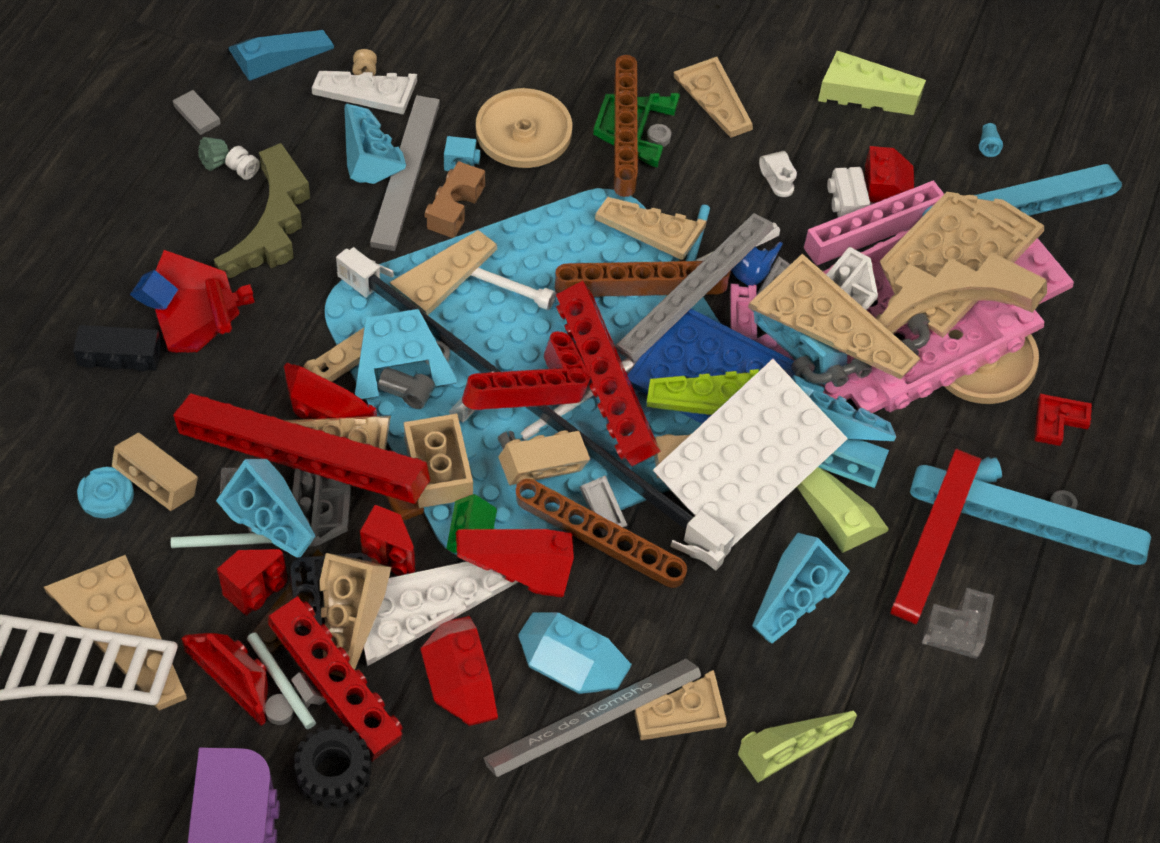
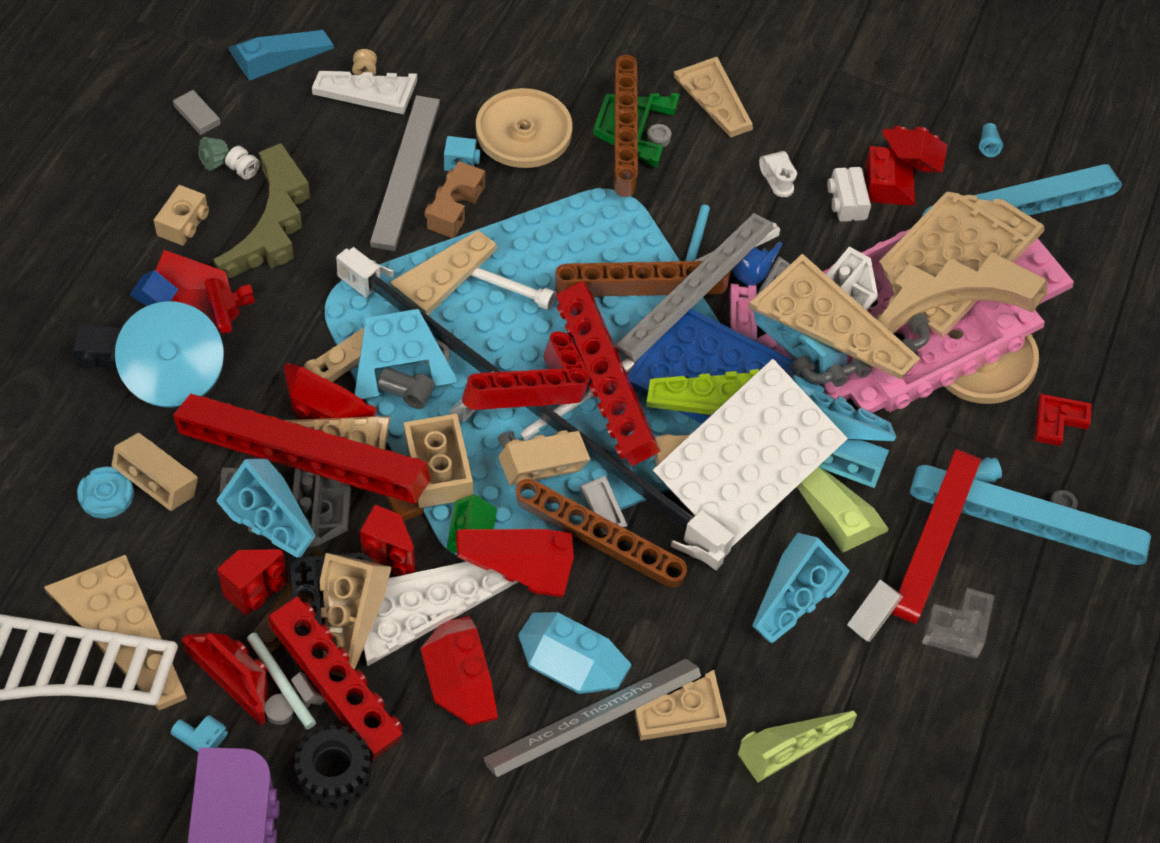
light aqua bar [171,533,272,548] -> none
medium azure wedge [345,104,406,184] -> none
tan wing [595,197,706,260] -> none
bright pink brick [804,180,944,266] -> none
yellowish green wedge [818,51,926,115] -> none
none -> medium azure dish [115,301,224,408]
none -> tan brick [154,185,209,246]
none -> medium azure piece [171,715,228,752]
none -> white slope [847,580,903,642]
none -> red slope [882,126,948,173]

